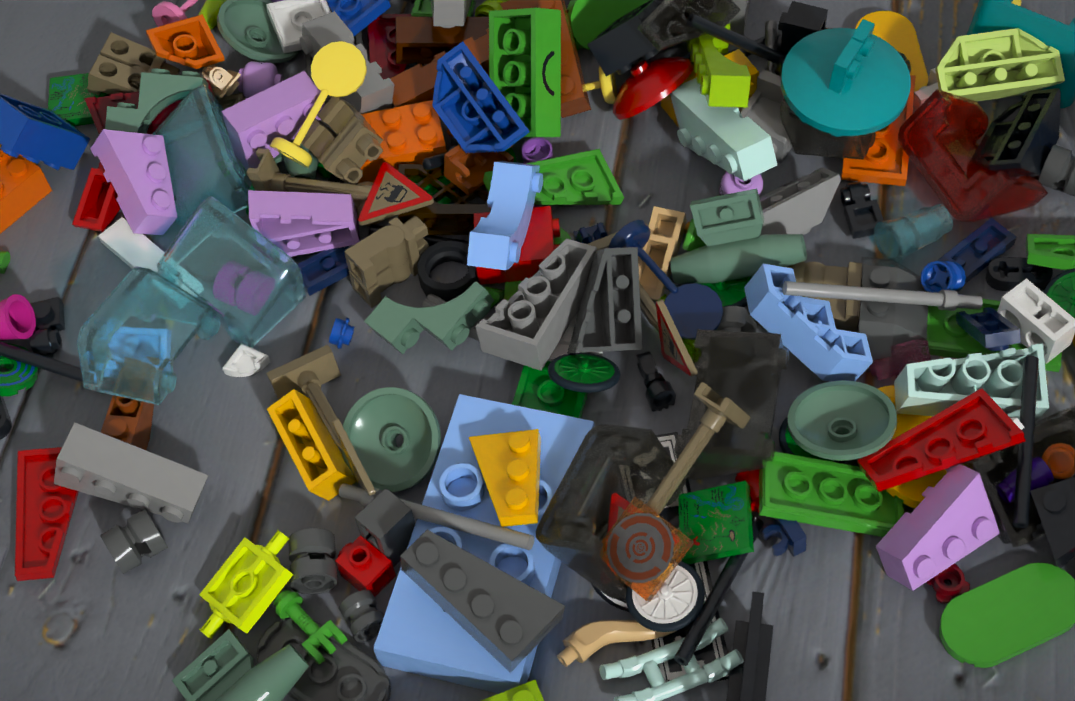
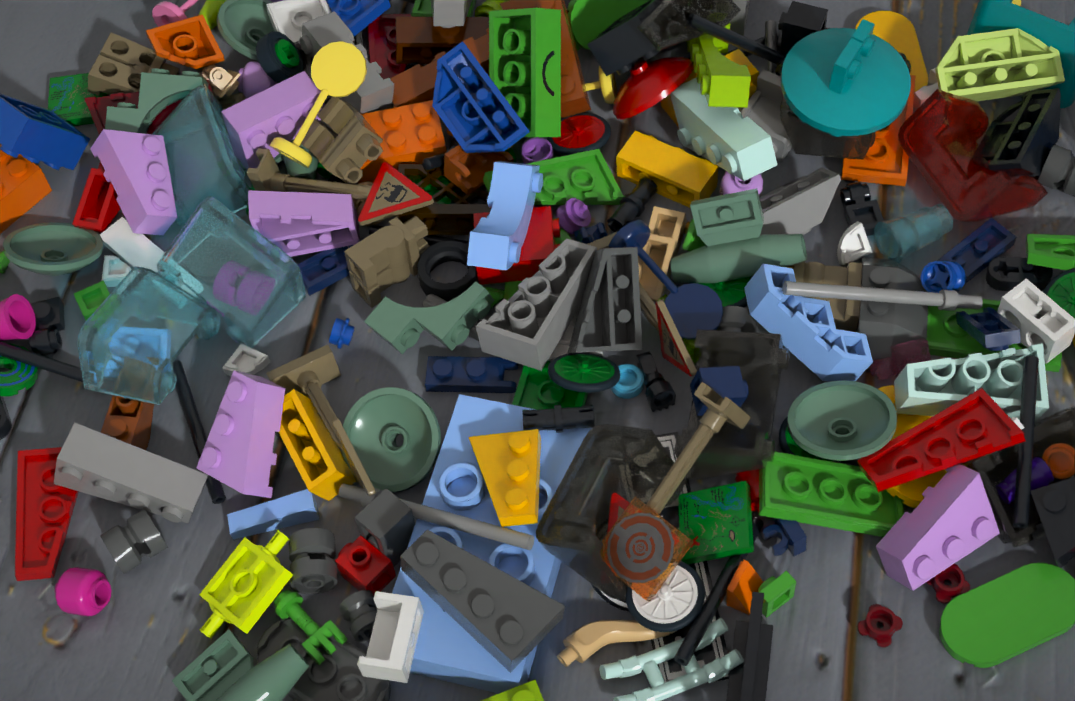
none -> sand green dish [3,222,103,276]
none -> dark pink head [55,567,112,617]
none -> bright green plate [74,280,118,324]
none -> white tile [101,255,136,287]
none -> black piece [169,360,226,504]
none -> lavender wedge [196,370,285,498]
none -> light blue piece [227,489,319,540]
none -> black wheel [256,31,304,83]
none -> white panel [357,591,424,683]
none -> dark blue hinge [425,356,518,393]
none -> black pin [522,405,595,433]
none -> red wheel [547,113,611,156]
none -> medium lavender wheel [556,198,591,234]
none -> black pin [607,177,658,232]
none -> medium azure tile [611,364,644,399]
none -> yellow brick [616,130,718,208]
none -> dark blue brick [690,366,748,416]
none -> orange slope [726,560,764,615]
none -> bright green plate [758,571,796,618]
none -> white tile [837,221,872,266]
none -> dark red plate [857,604,903,647]

